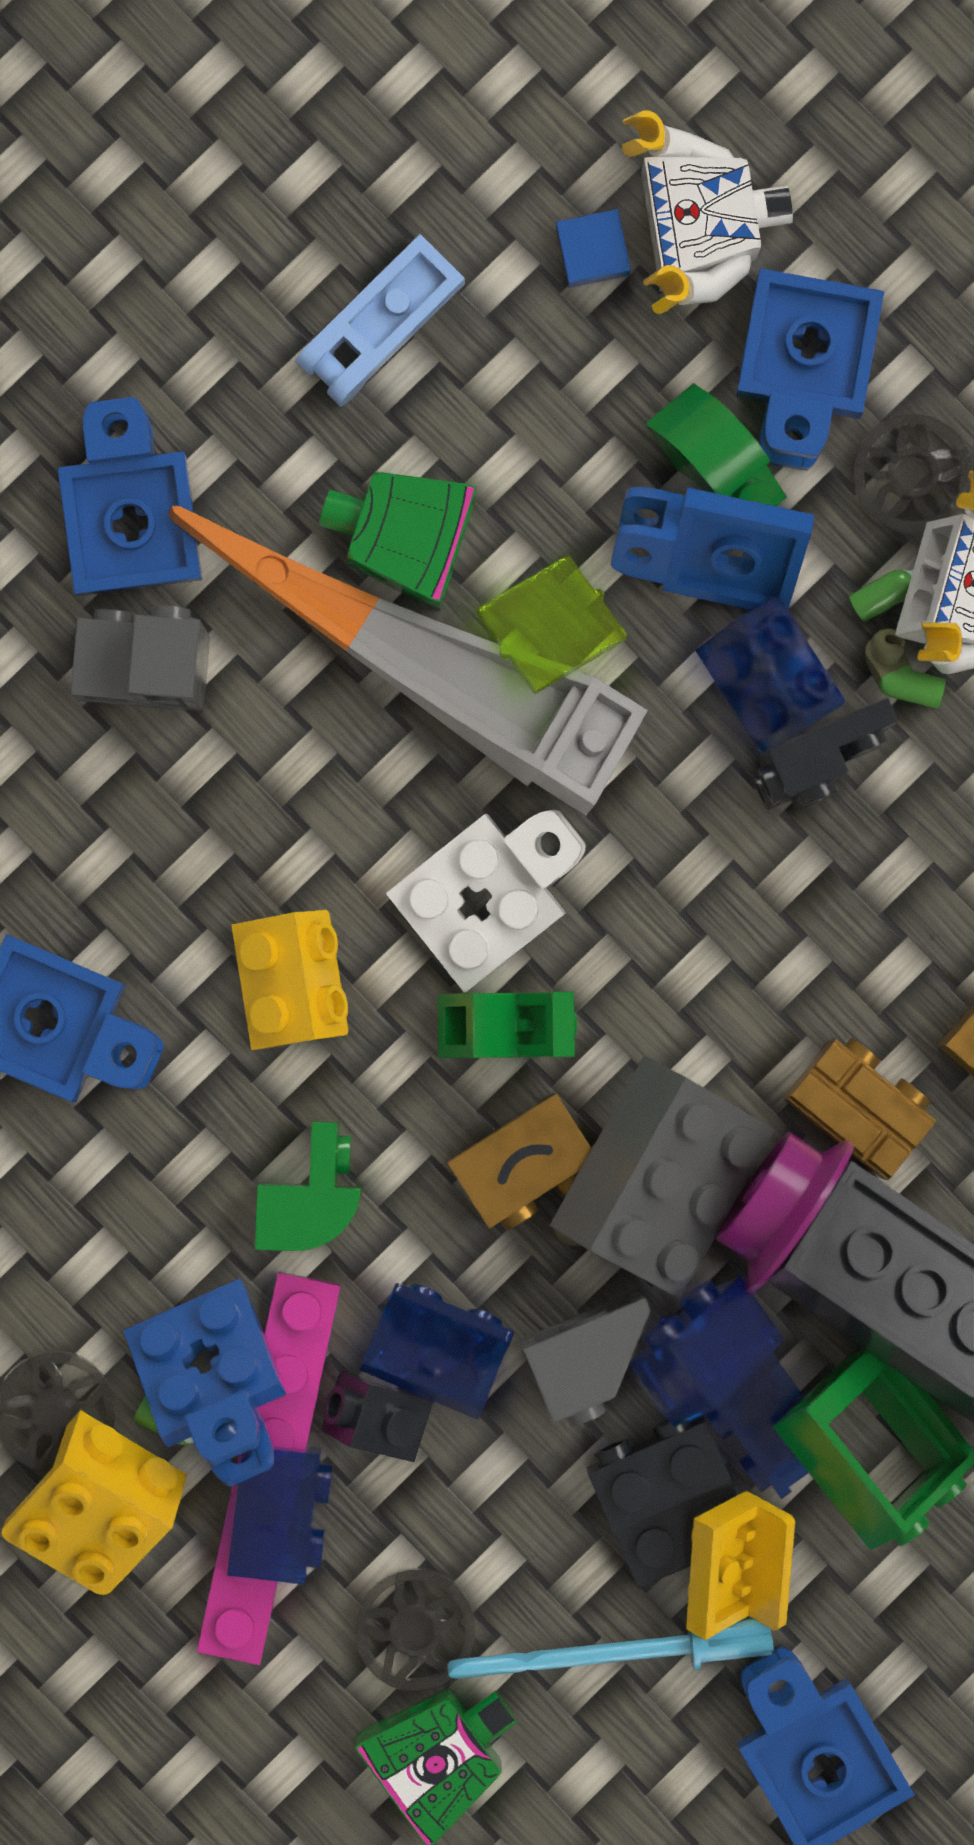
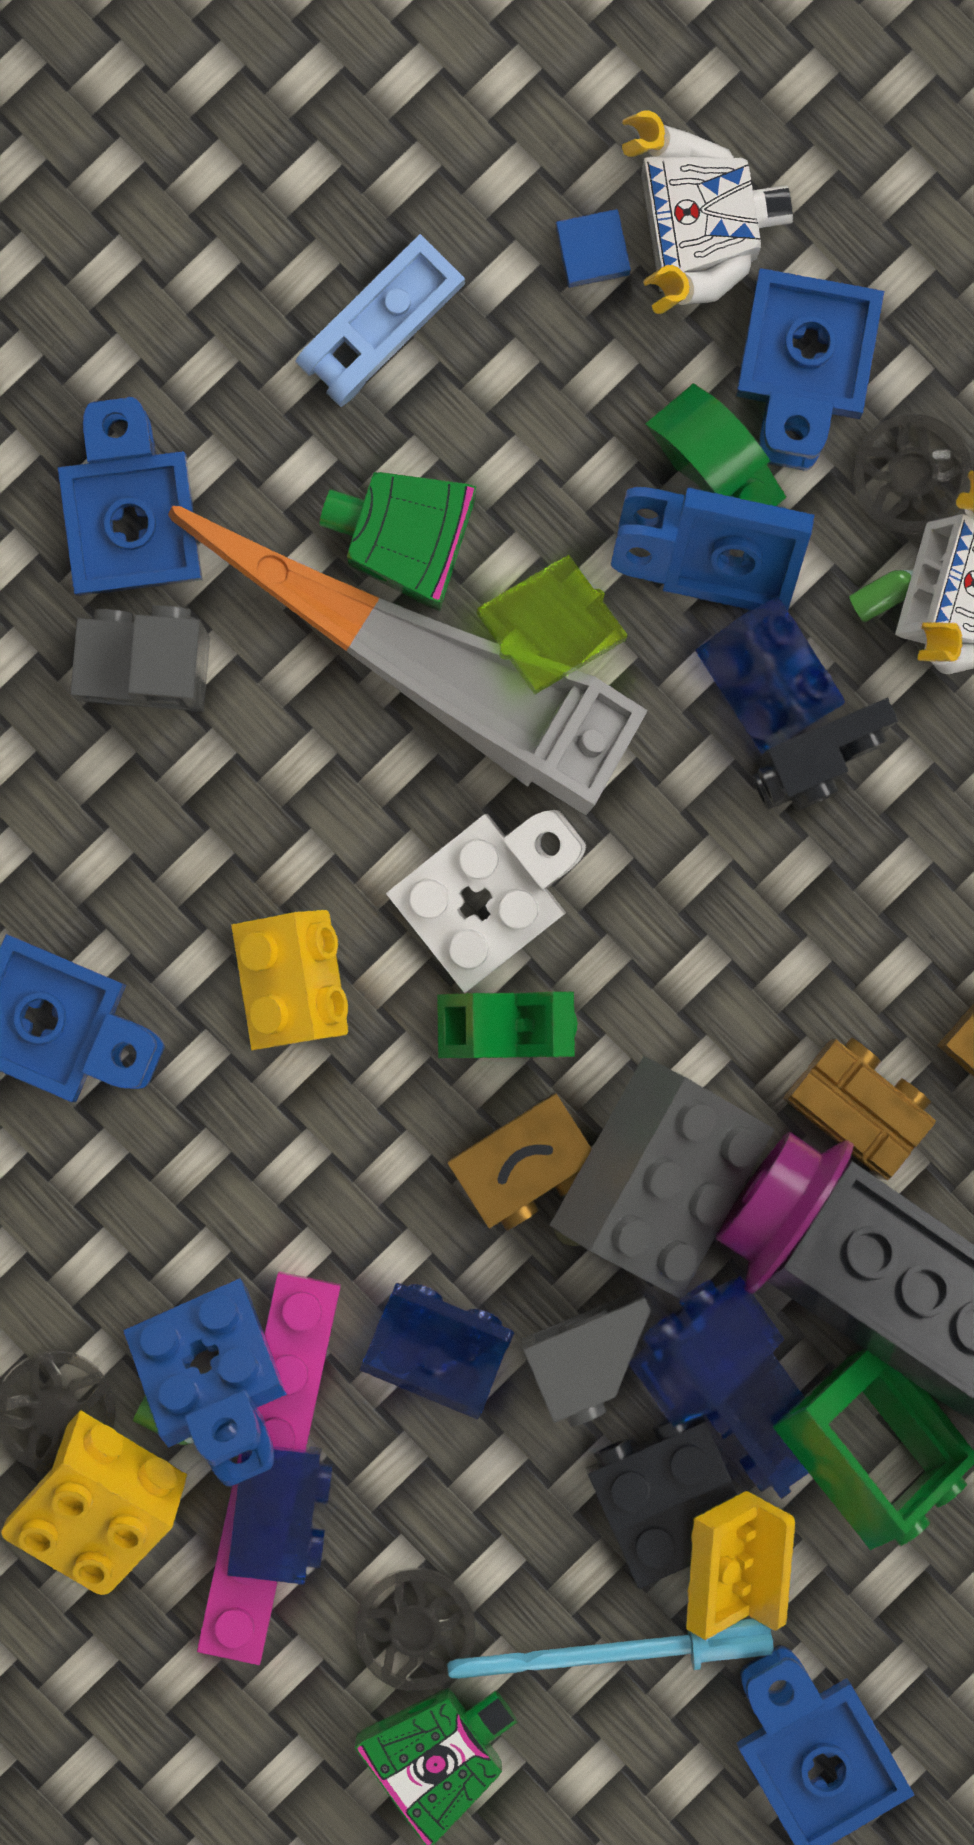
green brick [255,1121,363,1251] -> none
black bracket [322,1371,434,1462] -> none
arm [865,629,946,709] -> none

